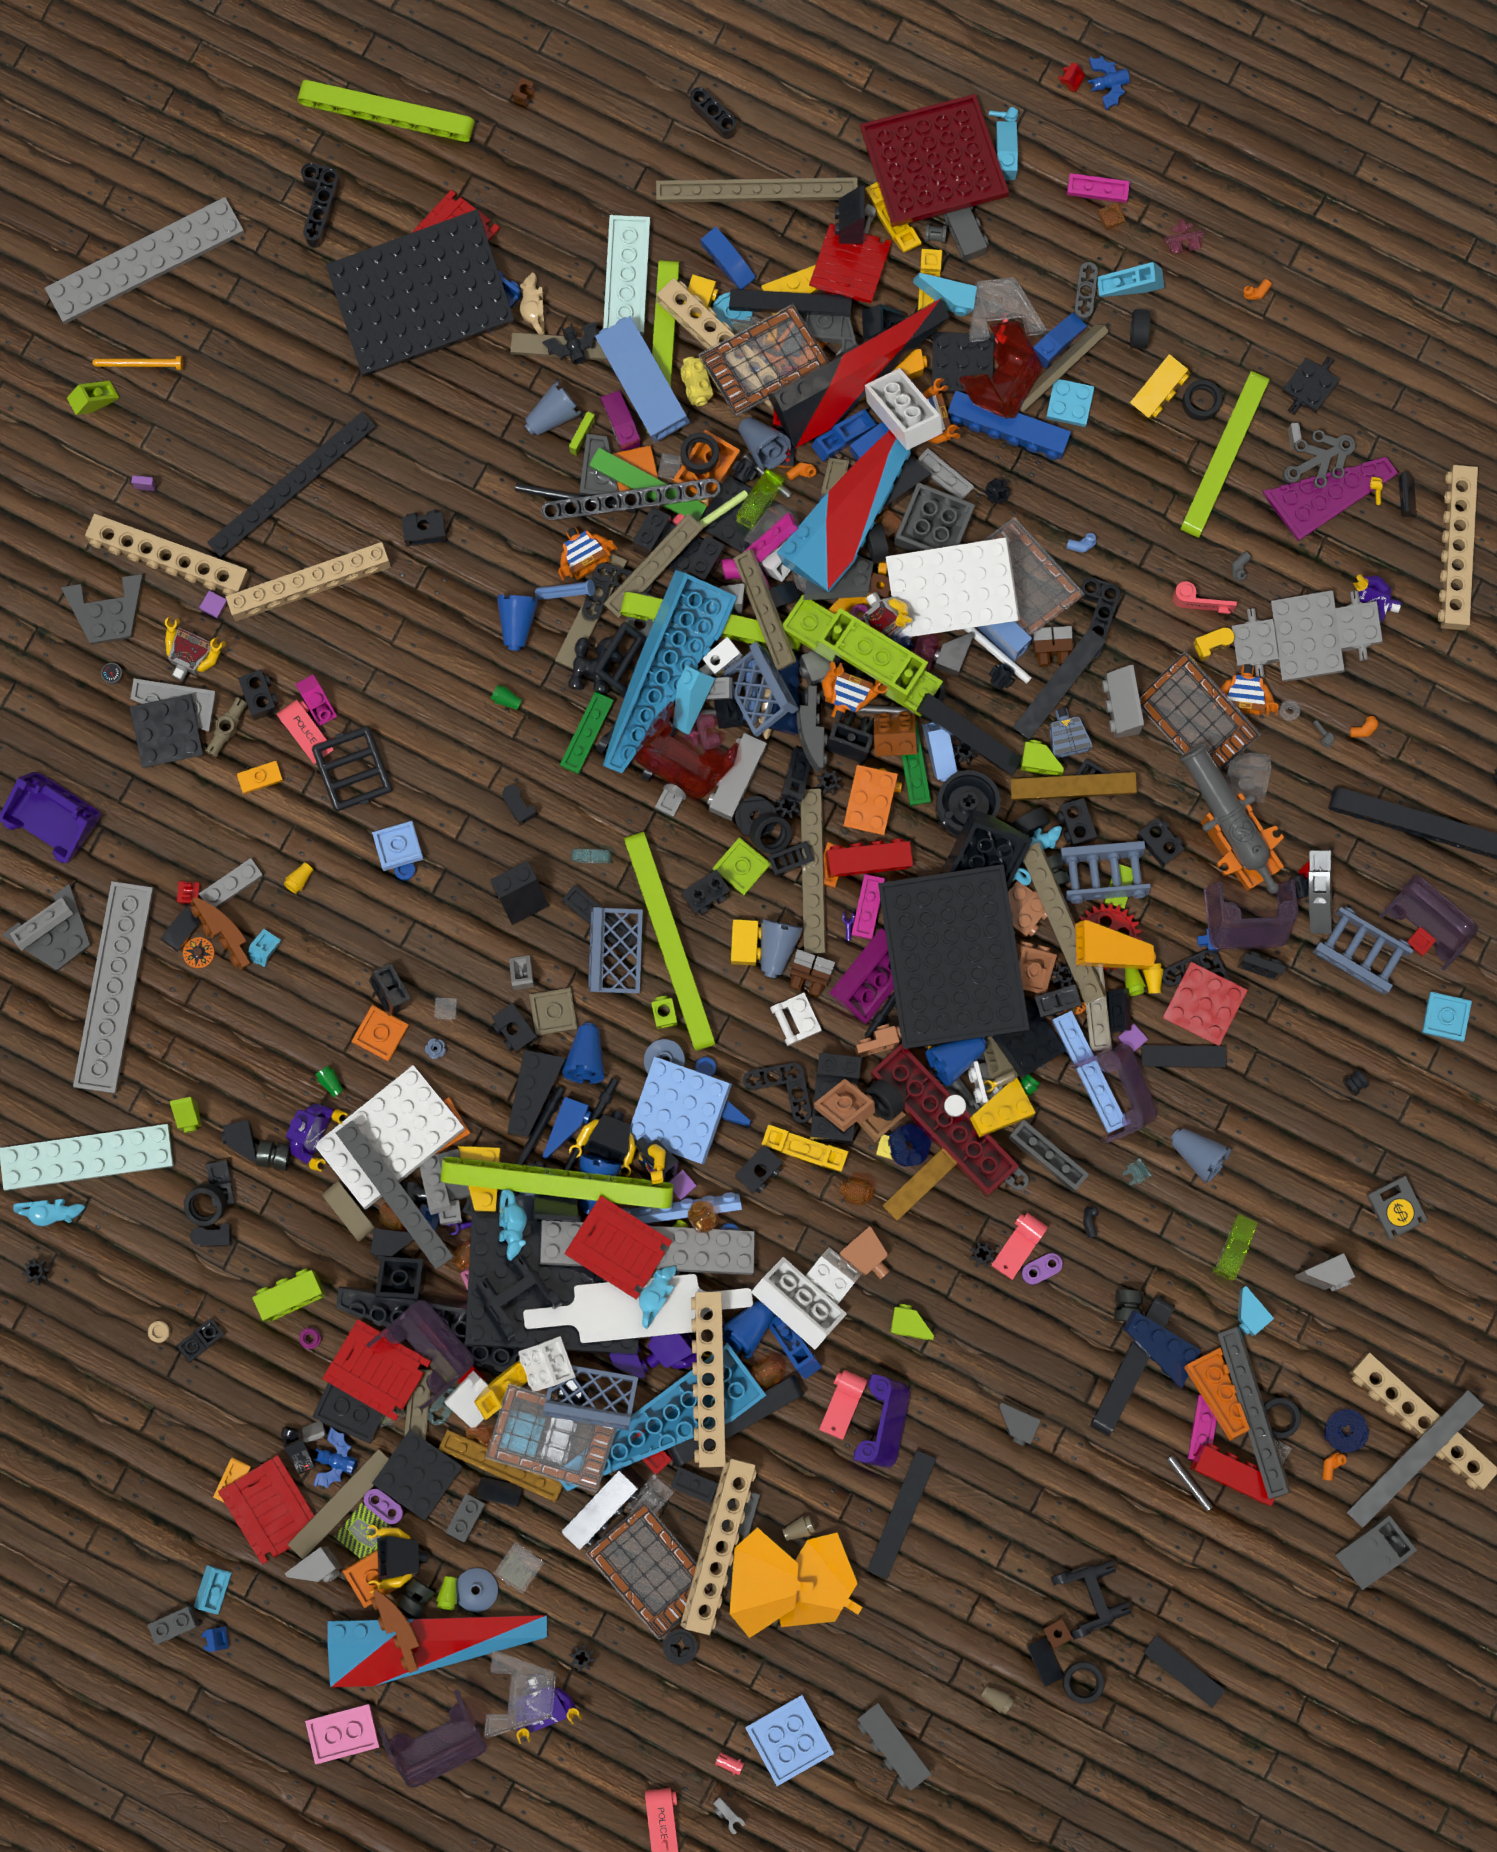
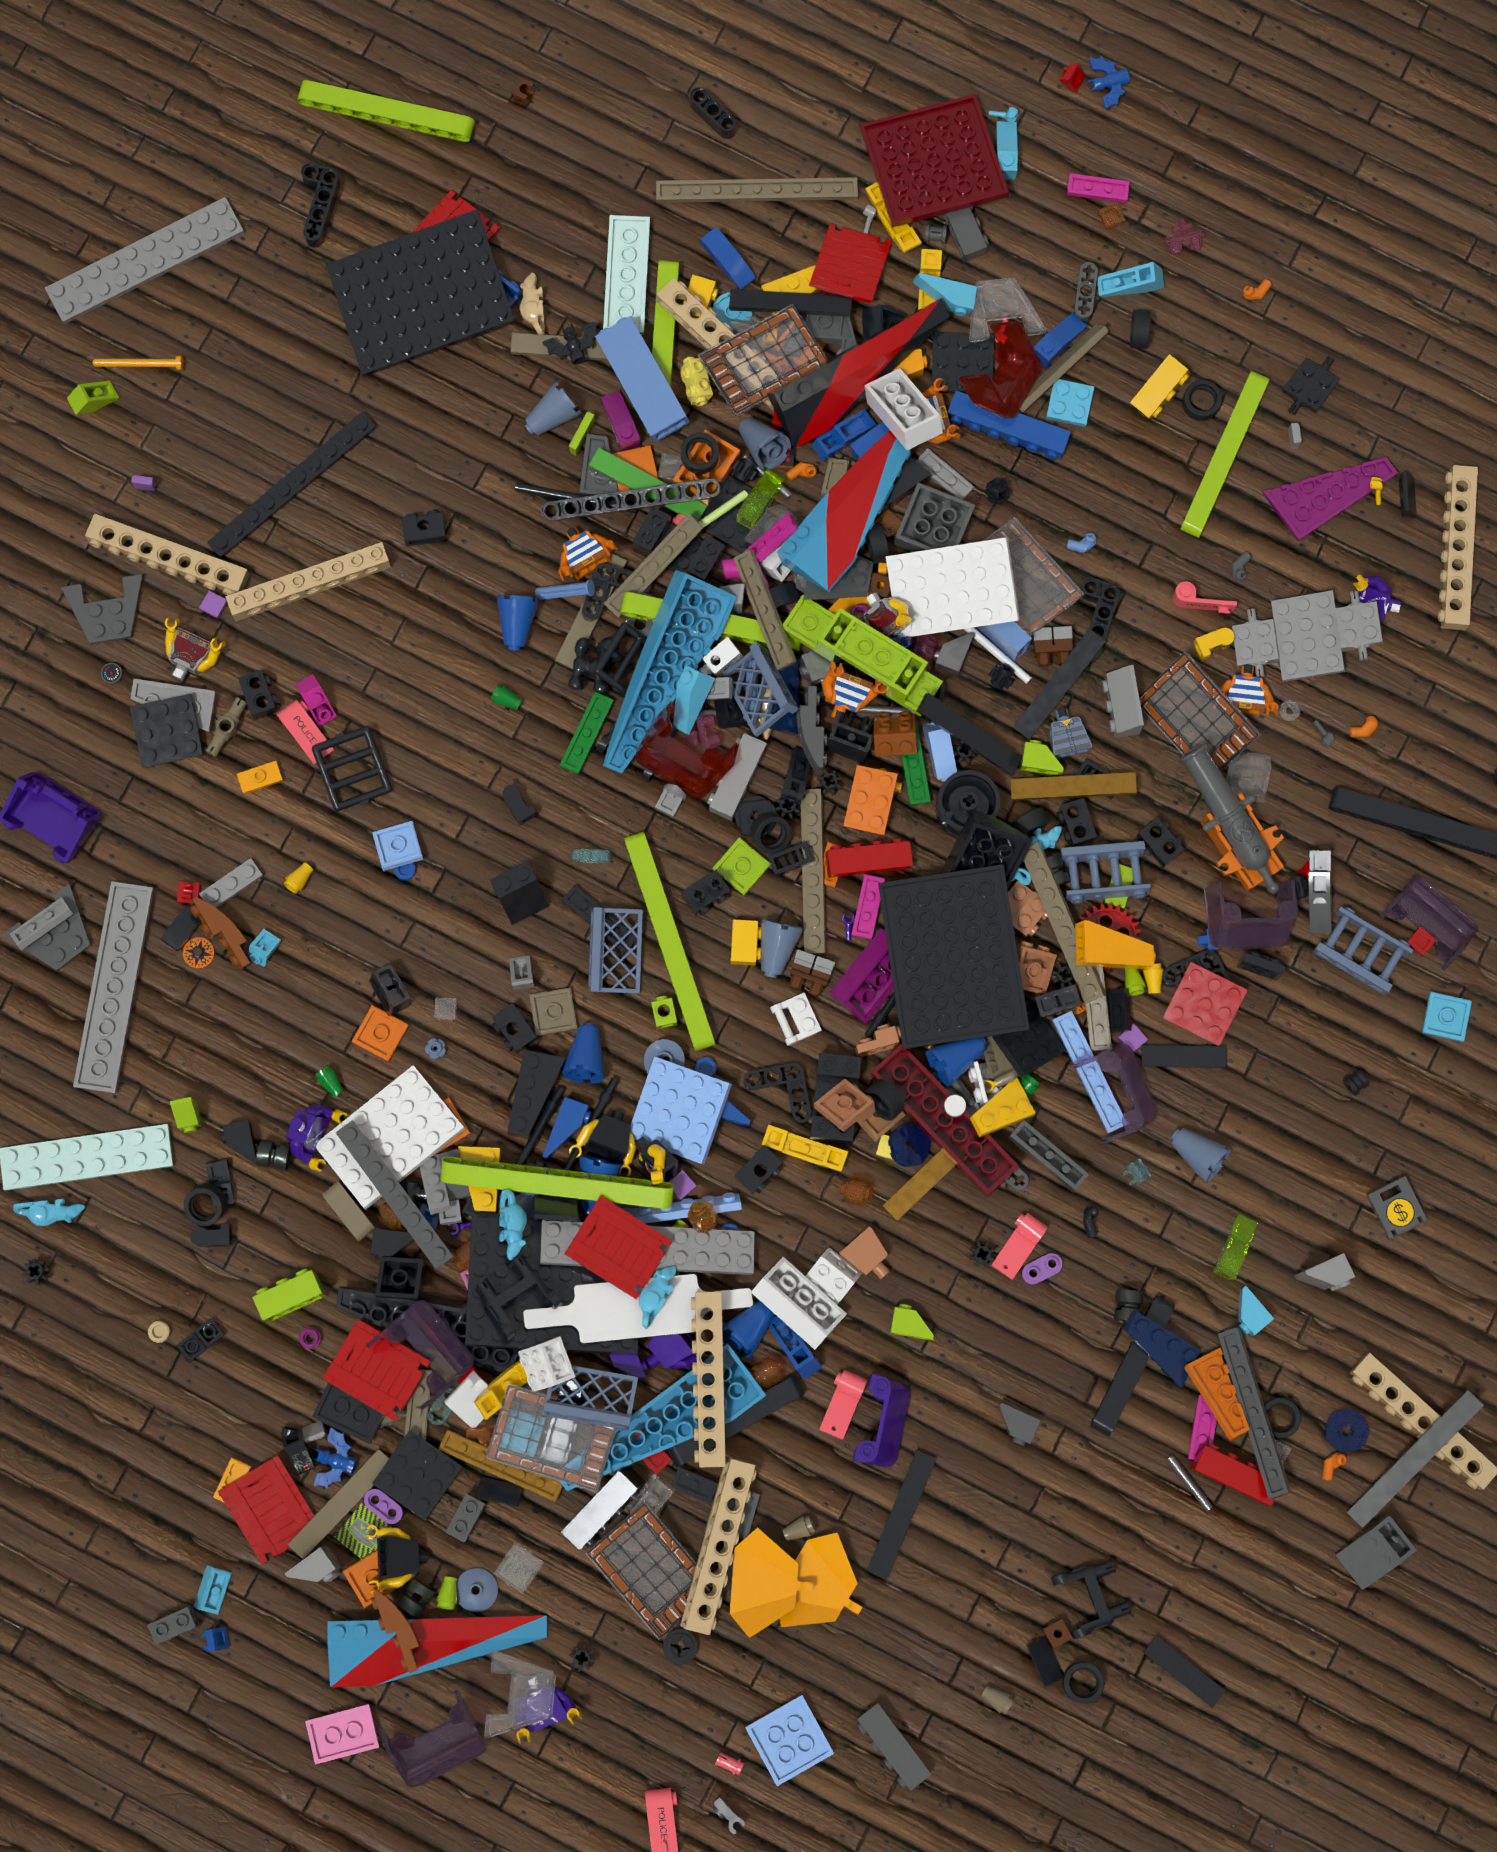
black slope [835,186,865,244] -> none
dark grey plant [1283,430,1355,489] -> none

